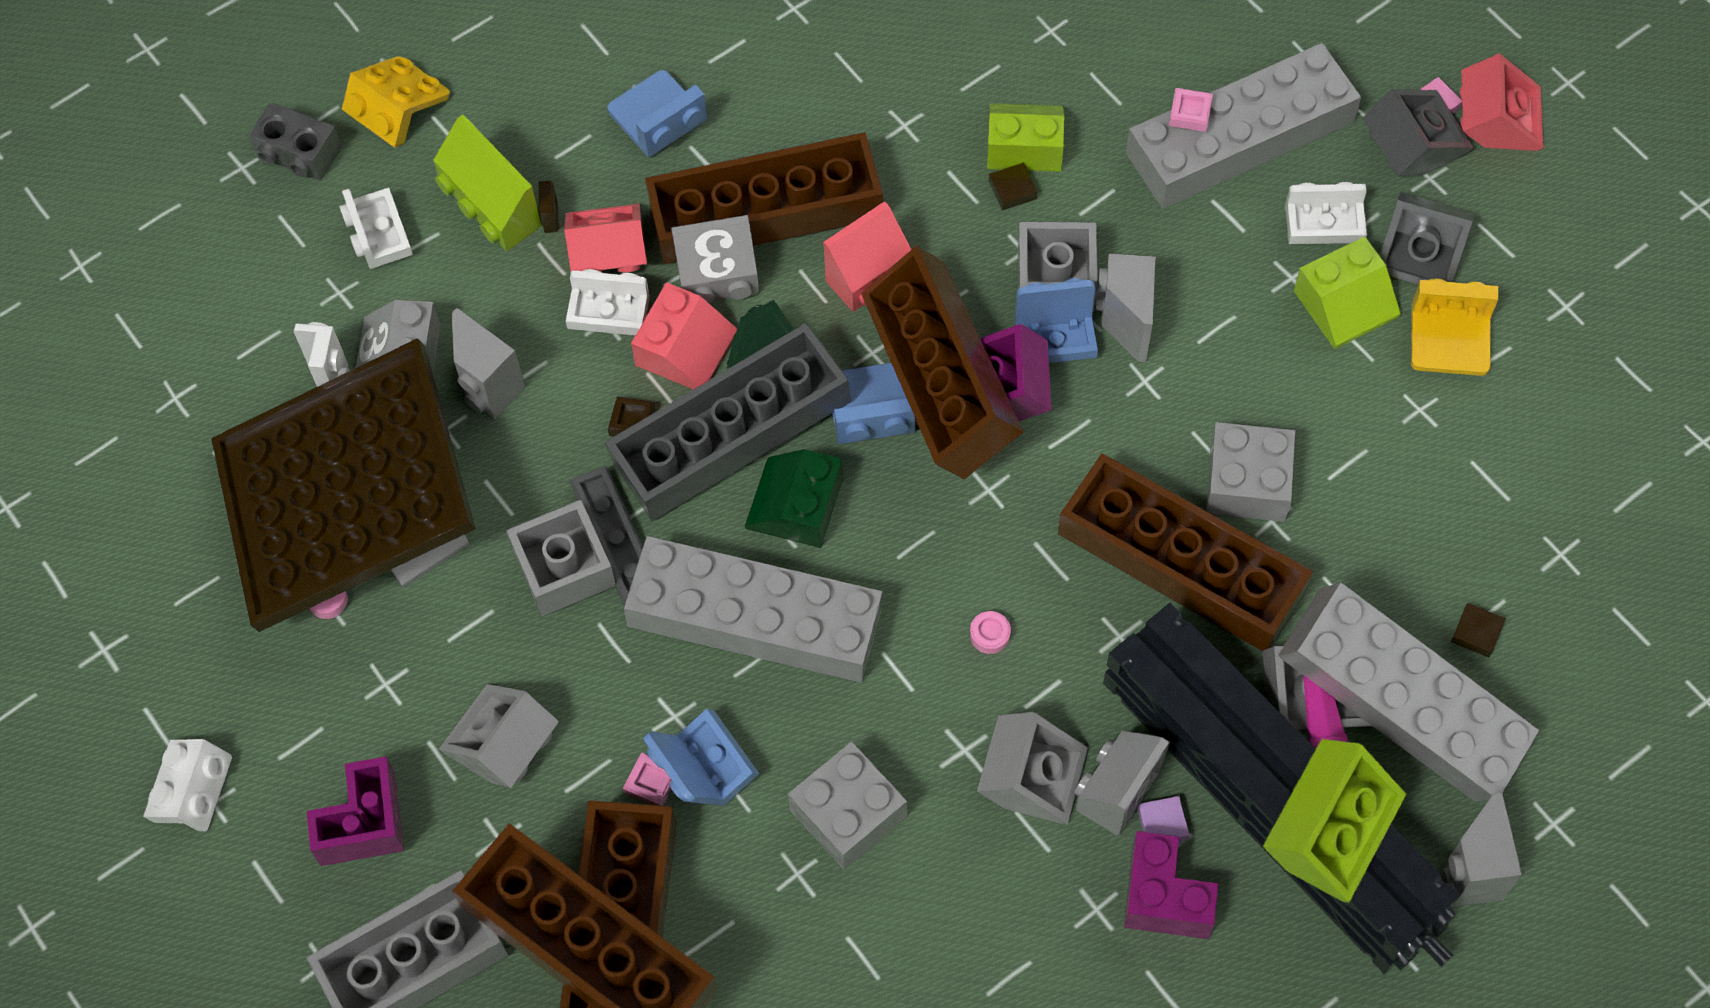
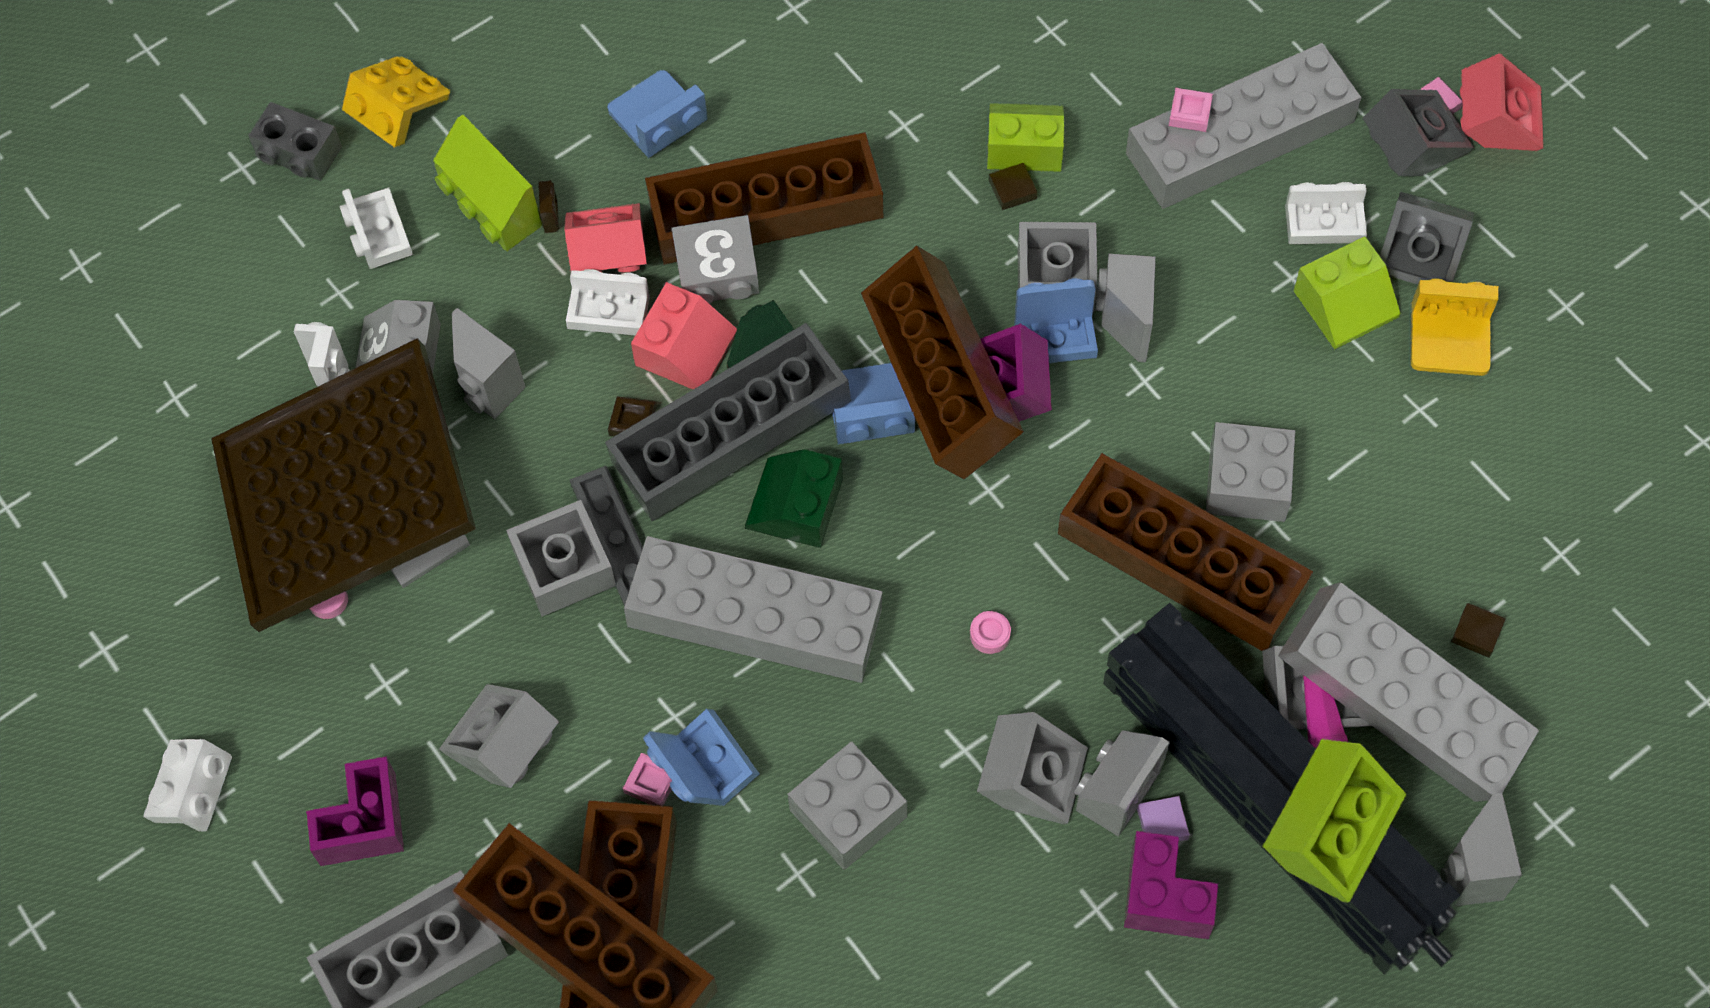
coral slope [823,201,912,312] -> none

